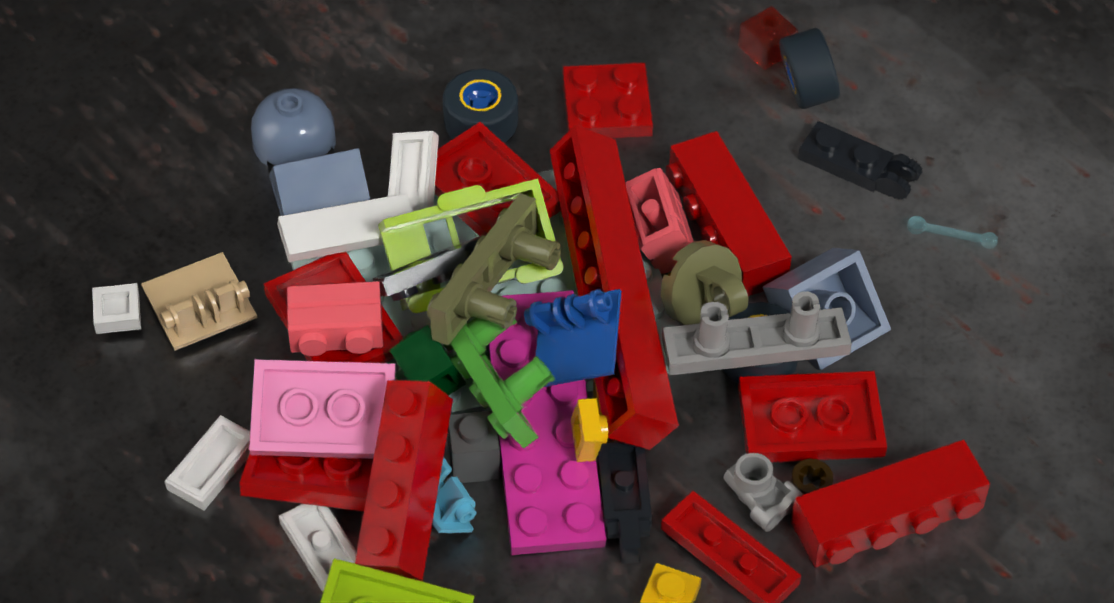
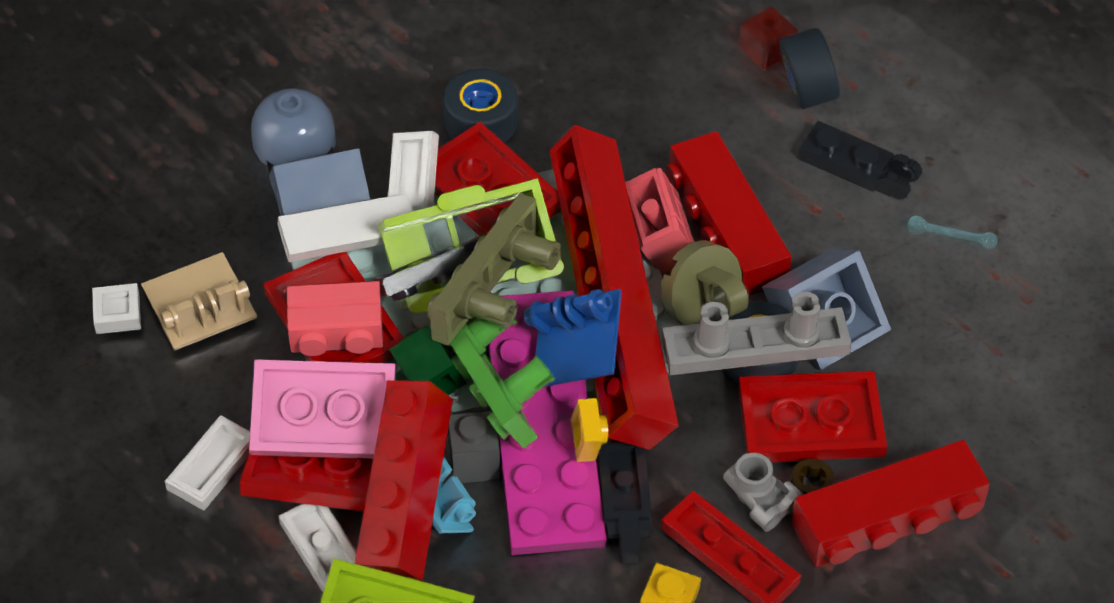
red plate [563,63,653,138] -> none

